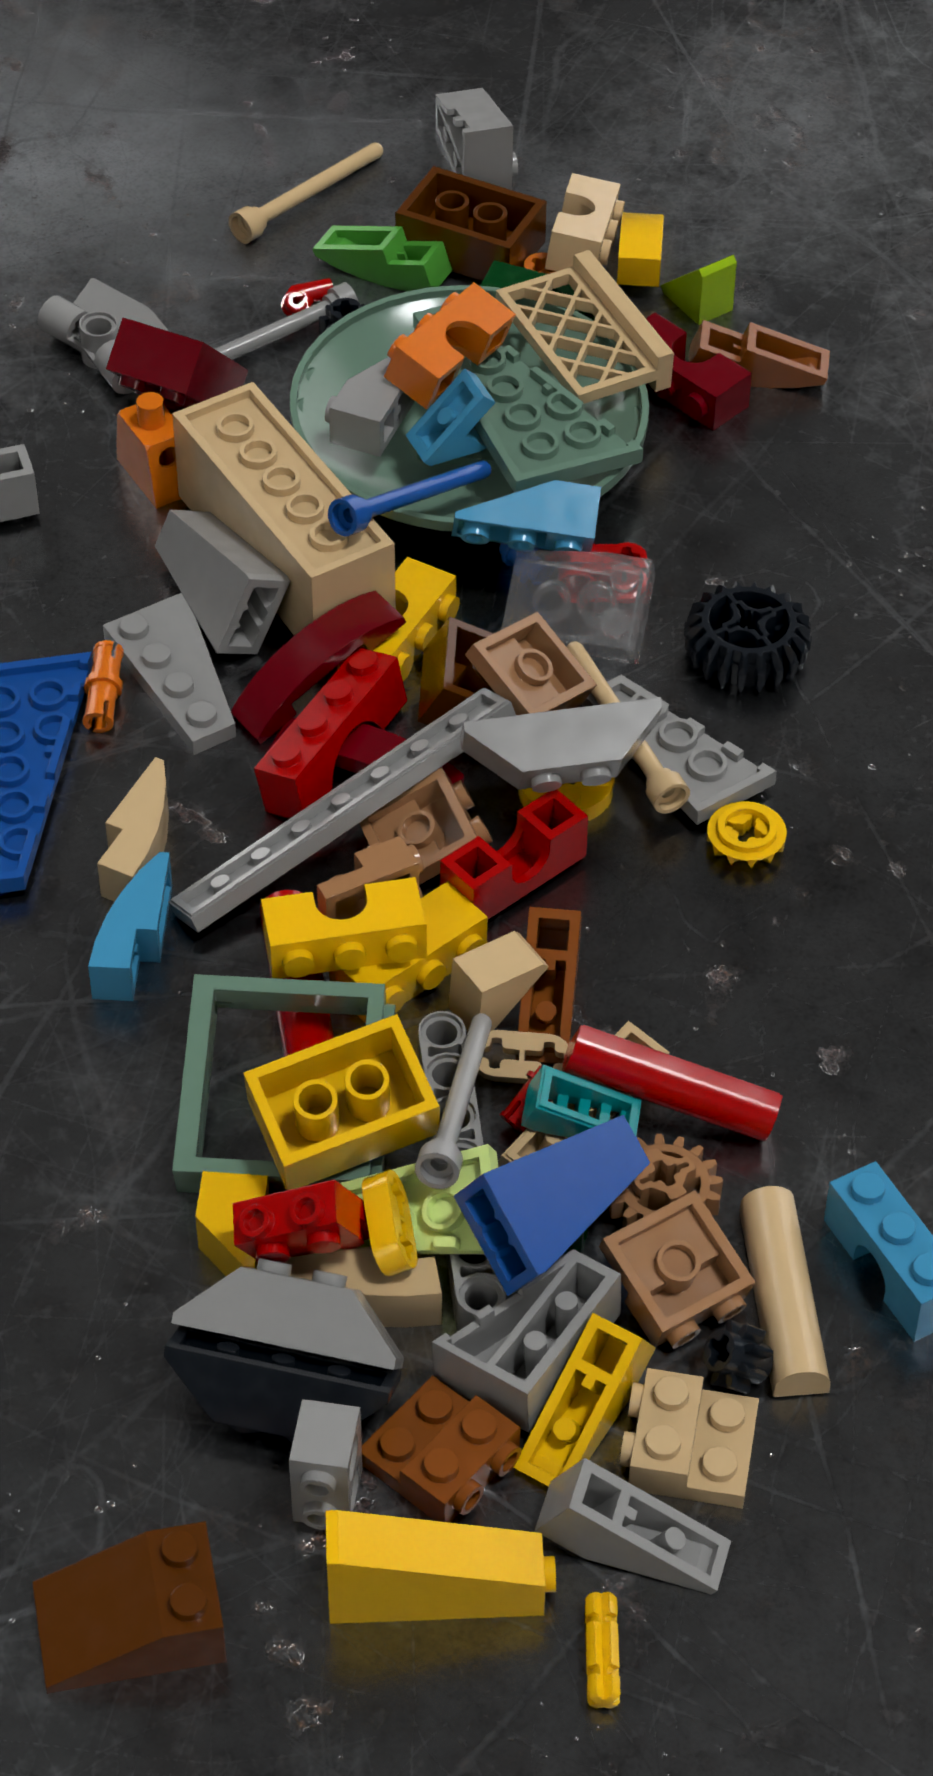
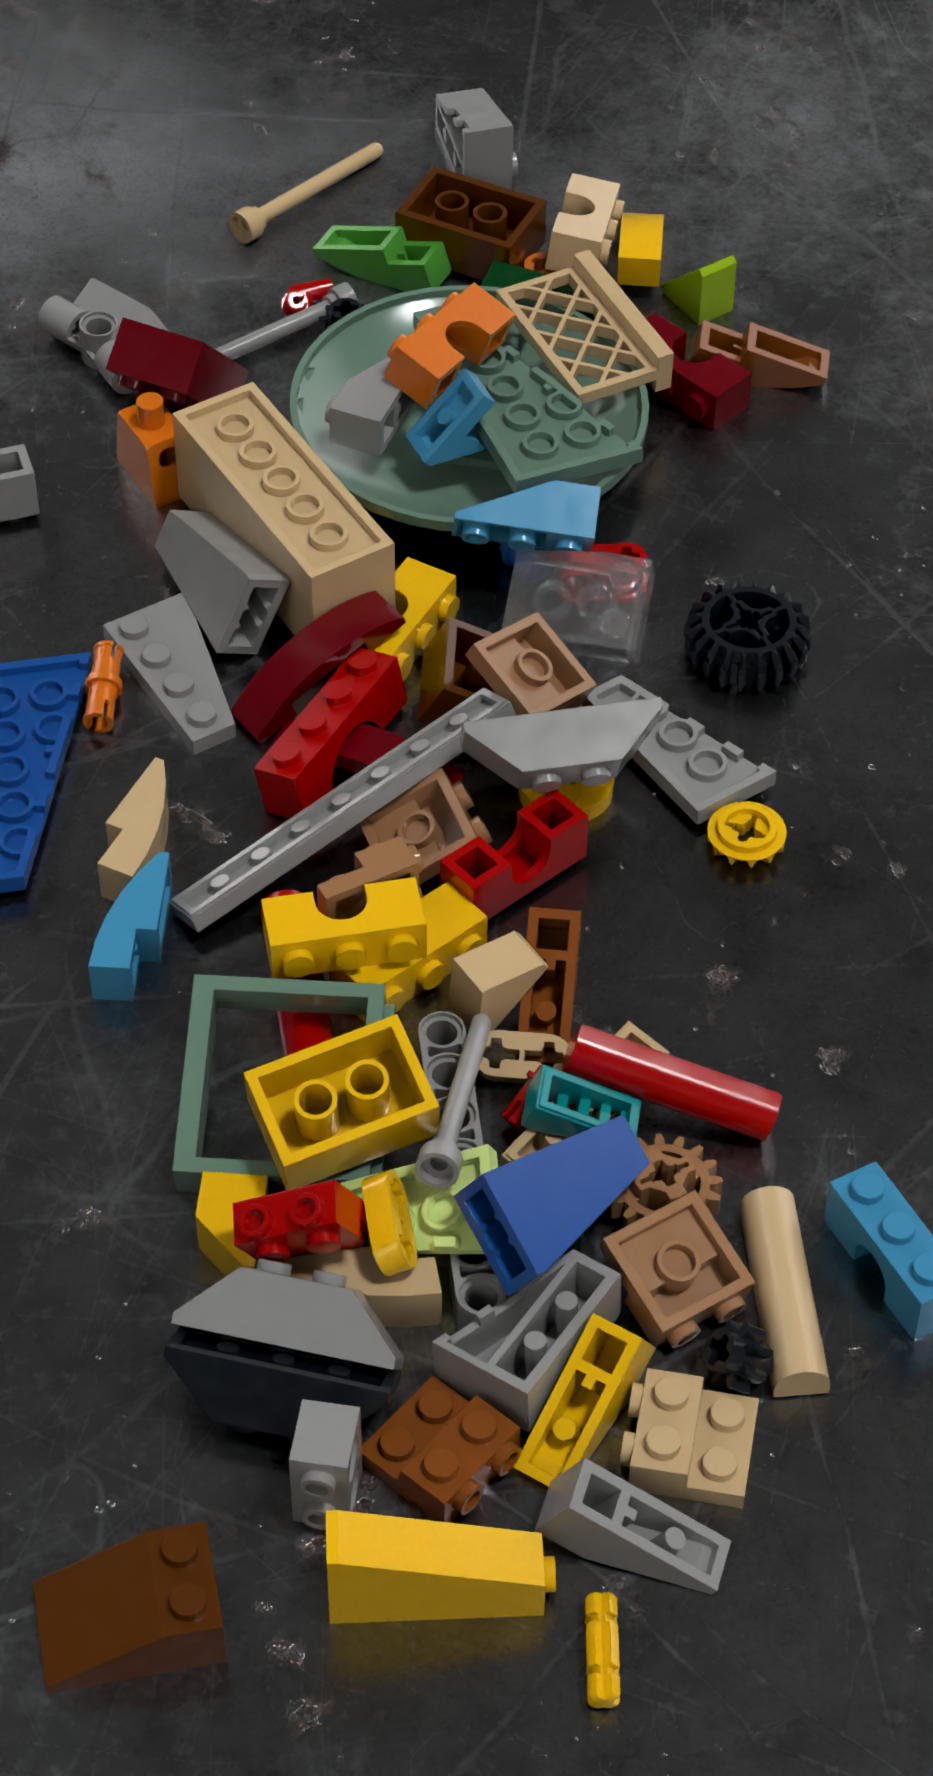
blue piece [328,460,492,536] -> none
tan piece [567,641,690,814] -> none

